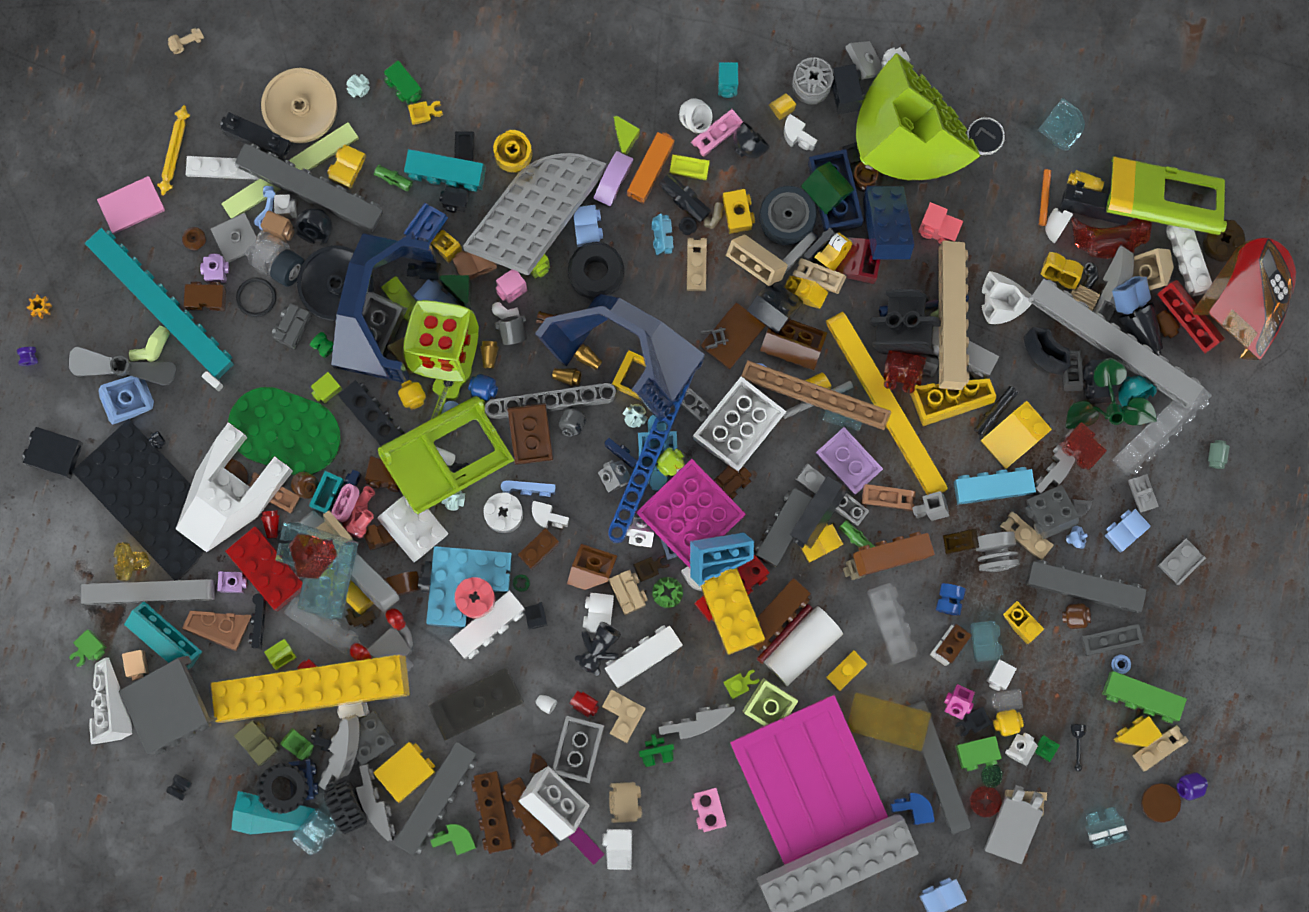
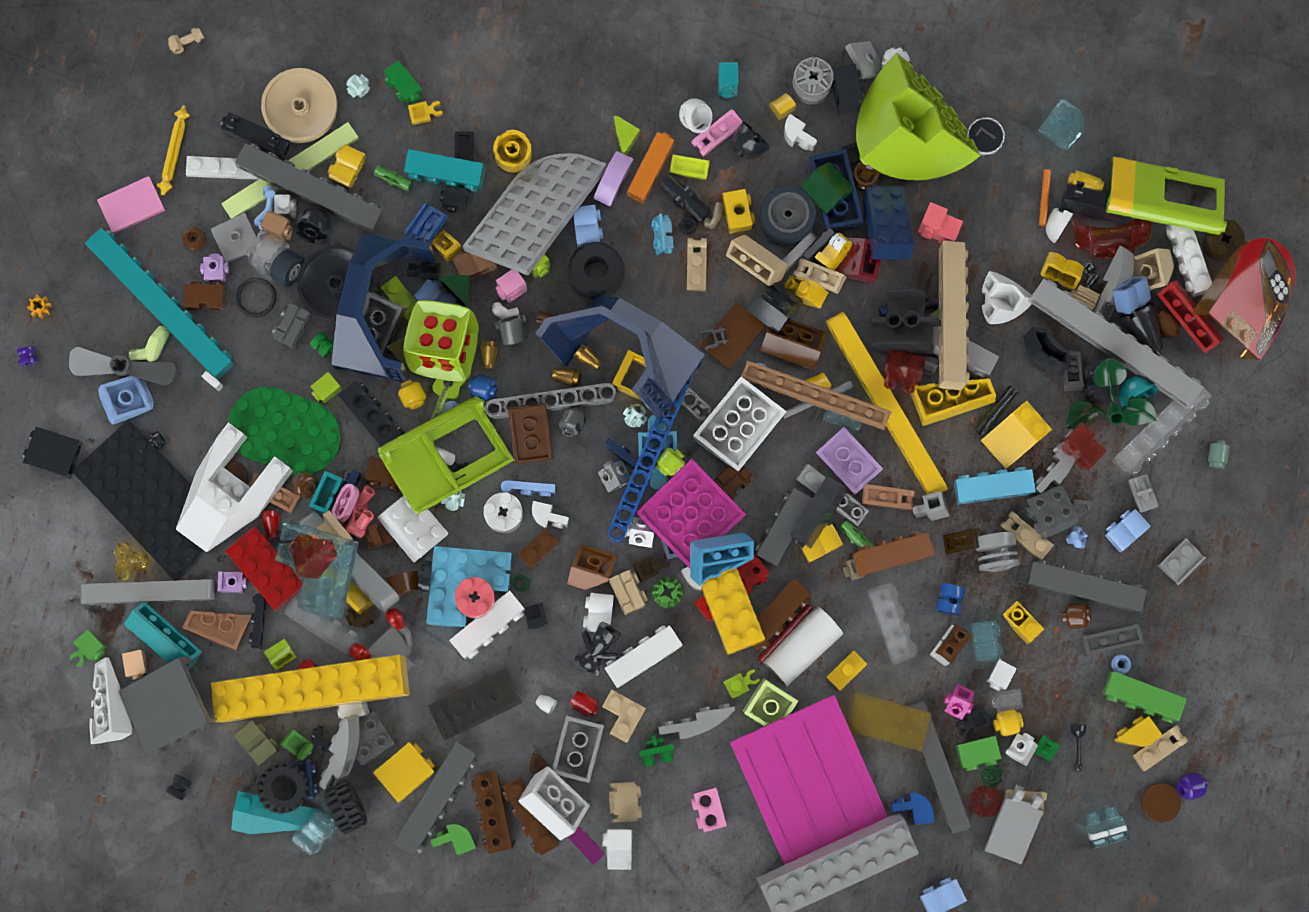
light grey slope [356,765,396,841] -> none

